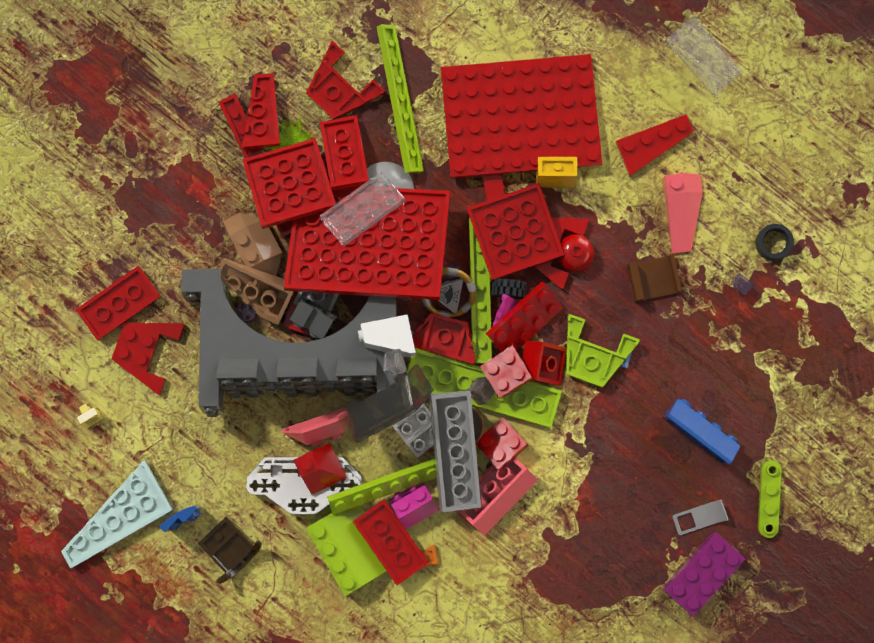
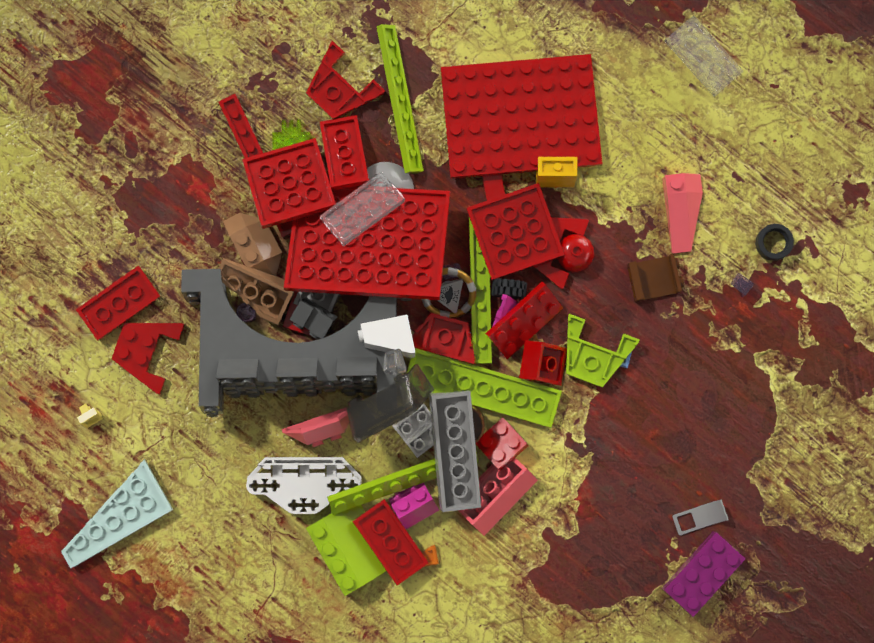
blue slope [159,505,203,532] -> none
dark brown piece [198,516,262,584] -> none
red wing [242,73,280,150] -> none
red slope [293,443,347,495] -> none
slope [467,377,495,405] -> none
plate [480,345,533,399] -> none
red wing [615,114,694,177] -> none
slope [662,398,740,465] -> none
lime plate [758,460,782,538] -> none

